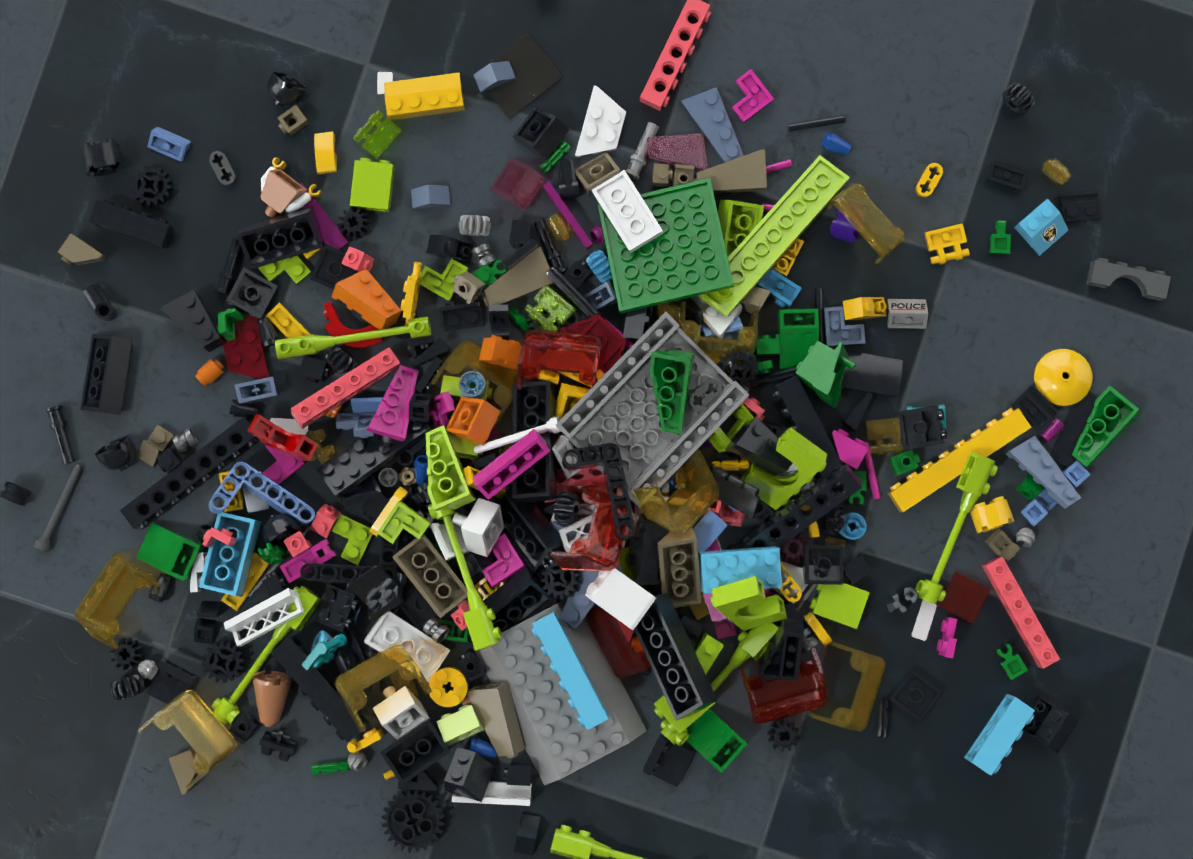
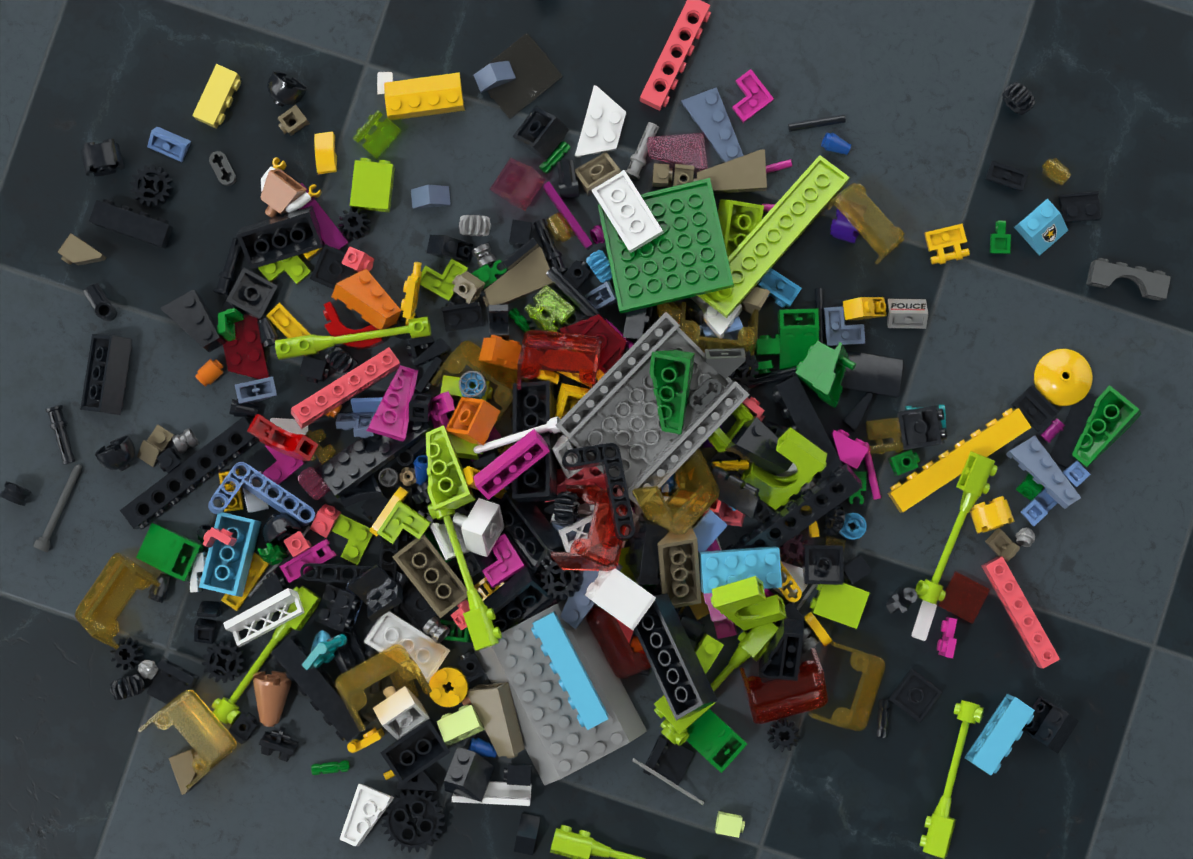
light grey plate [347,751,368,772] -> none
yellow slope [772,238,804,276] -> none
yellow beam [915,163,943,198] -> none
green plate [996,643,1028,680] -> none
none -> light yellow brick [192,64,241,129]
none -> clear pink gear [298,467,329,500]
none -> white wing [340,784,394,846]
none -> light grey piece [632,758,704,805]
none -> dark grey slope [705,348,746,379]
none -> yellowish green brick [715,811,745,838]
none -> lime bar [920,700,984,858]

